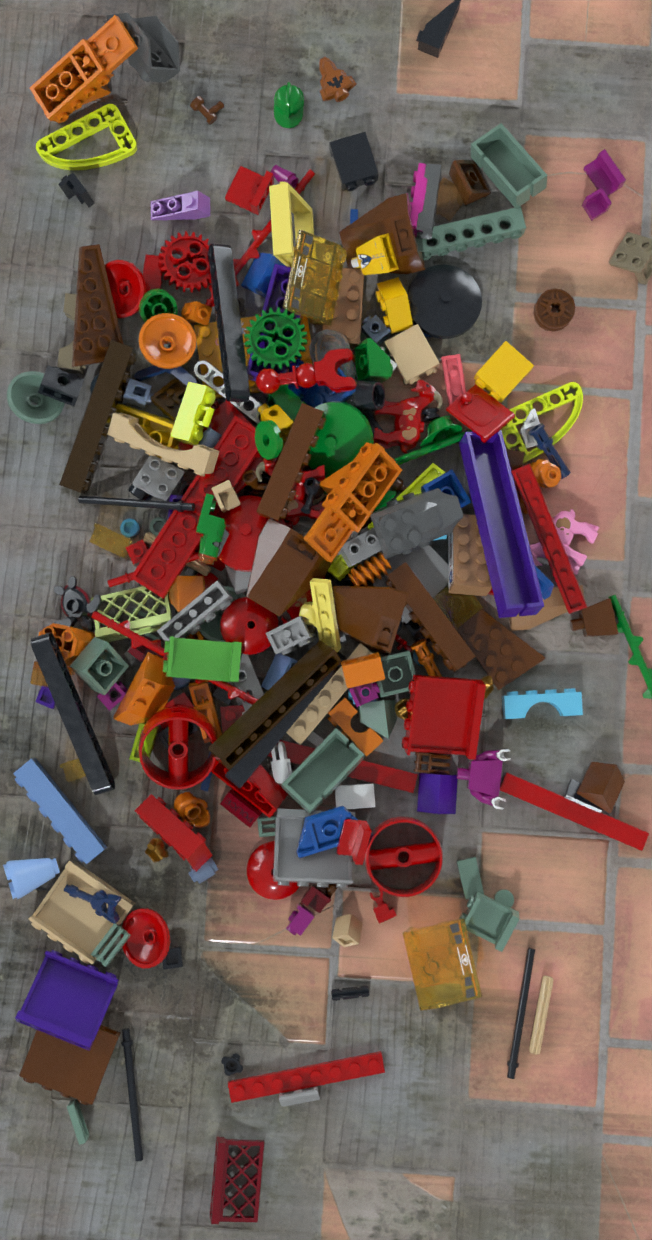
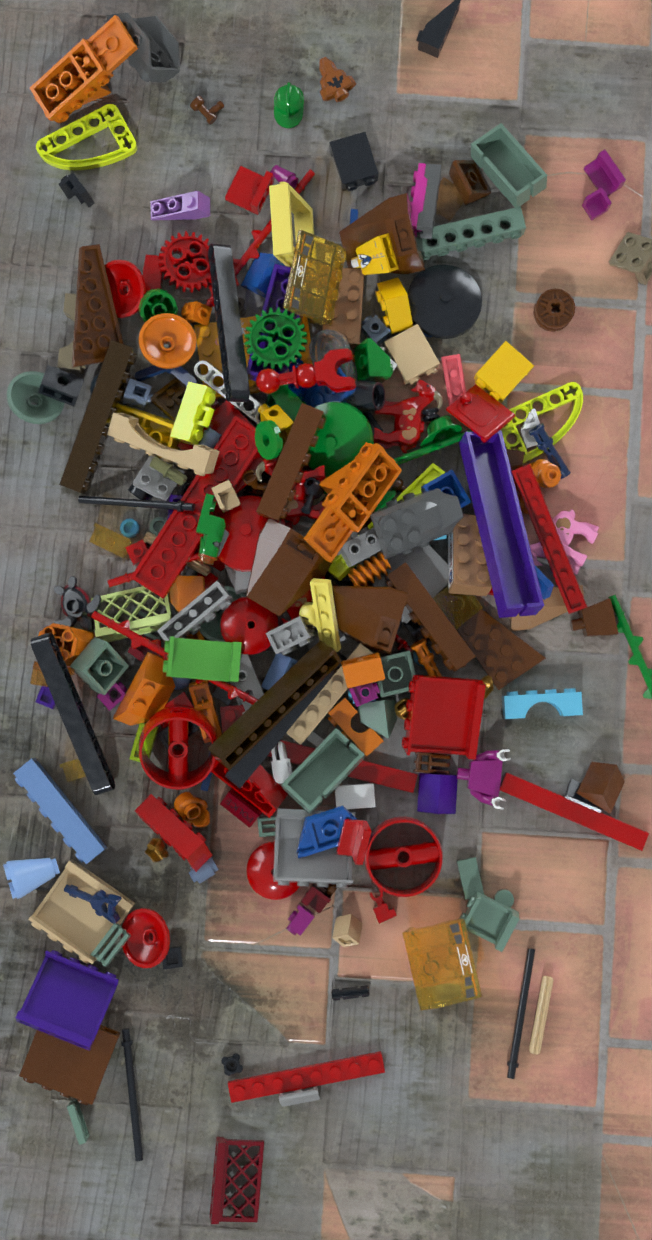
none -> olive axle [149,456,187,486]

